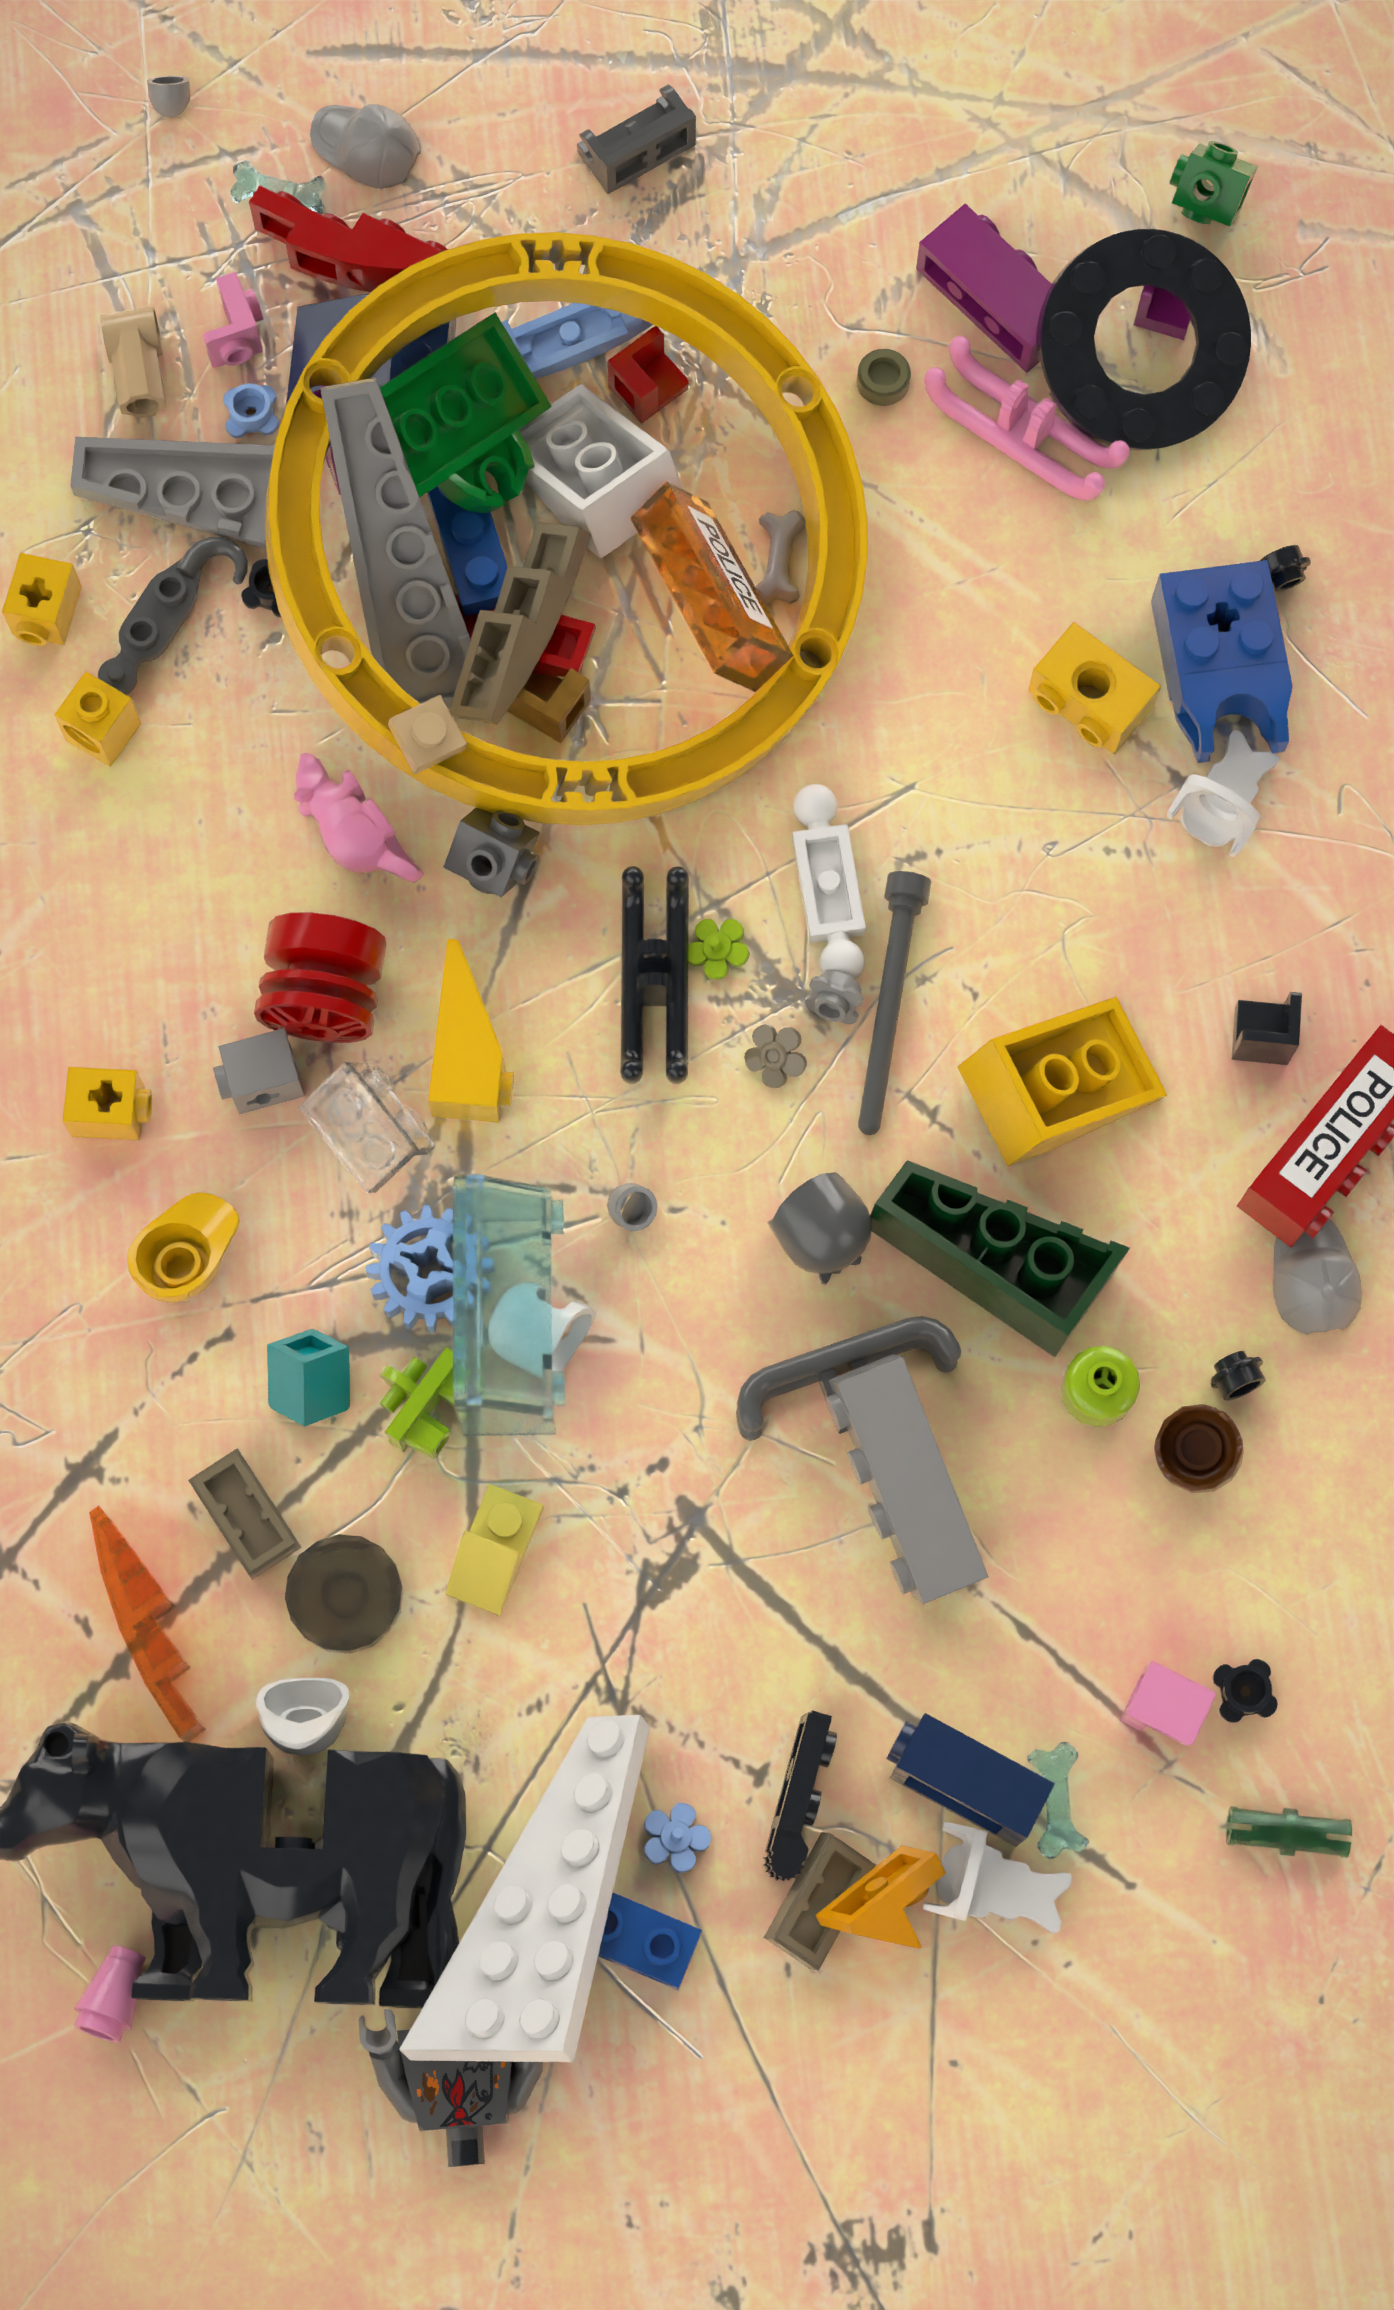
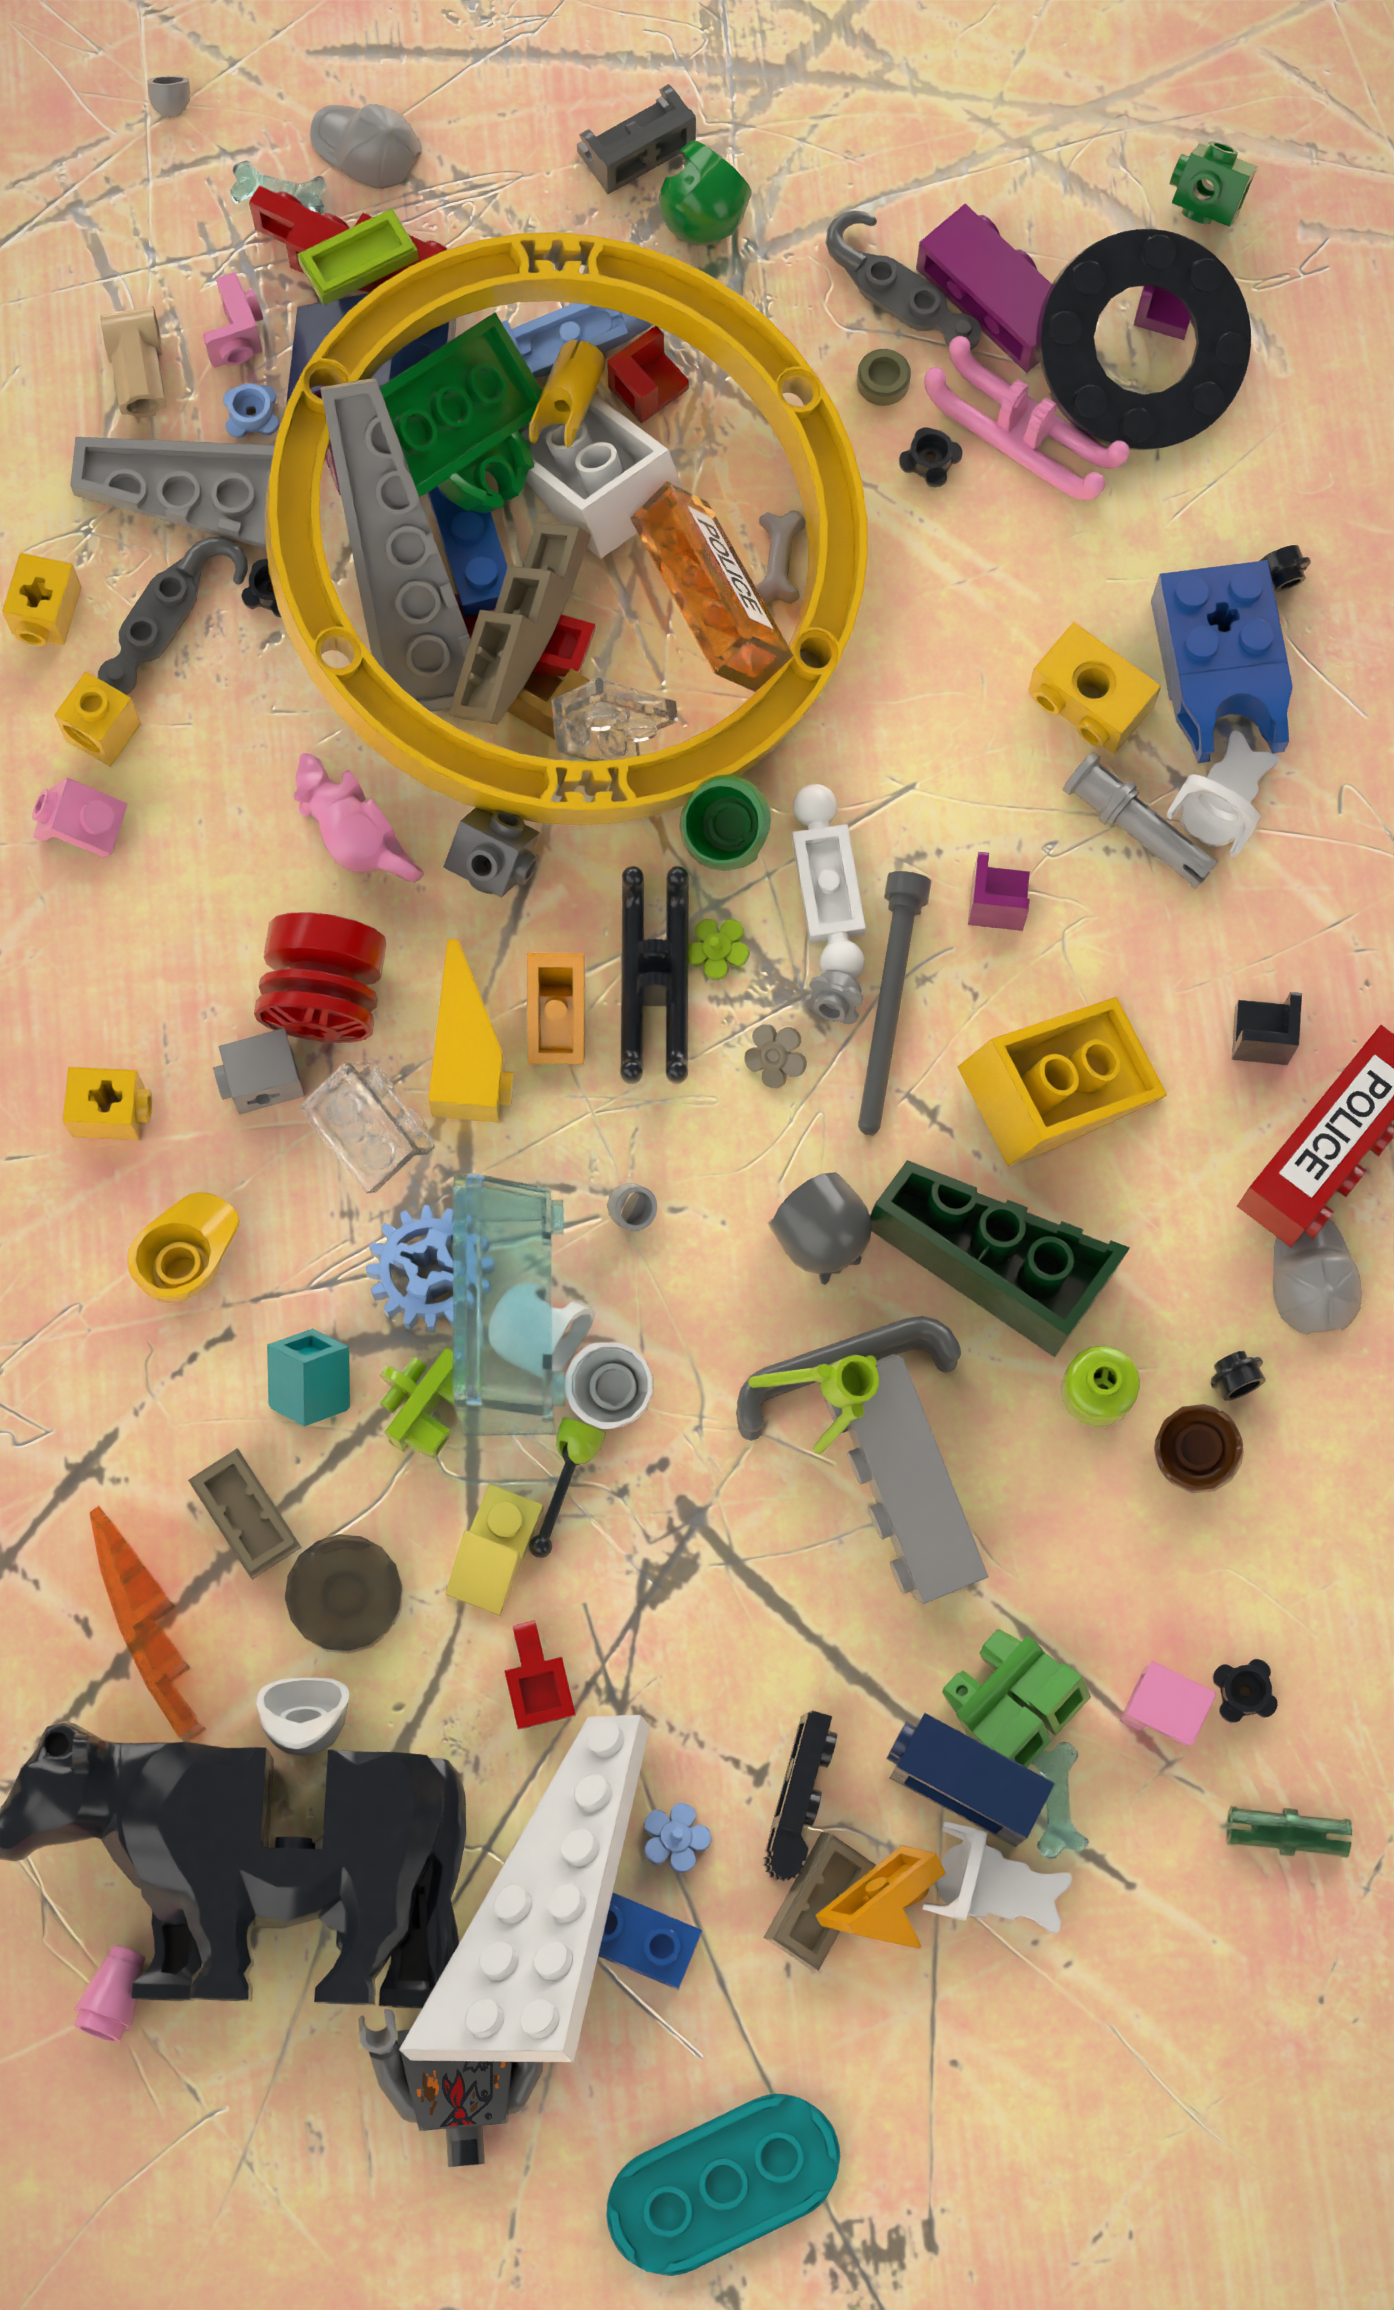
tan plate [388,695,467,775] -> none
none -> bright pink bracket [32,778,128,858]
none -> lime tile [297,208,419,306]
none -> red plate [504,1620,576,1730]
none -> light orange slope [527,953,586,1064]
none -> yellow piece [529,340,605,447]
none -> hinge [529,1417,606,1558]
none -> clear bracket [551,678,678,761]
none -> white helmet [565,1343,654,1429]
none -> teal tile [606,2094,840,2276]
none -> green helmet [659,140,752,246]
none -> green helmet [679,775,771,871]
none -> lime plant [748,1355,879,1454]
none -> dark grey piece [825,210,981,351]
none -> black plate [899,427,963,488]
none -> bright green hips [942,1629,1091,1768]
none -> magenta panel [968,852,1030,931]
none -> light grey pin [1062,752,1218,889]

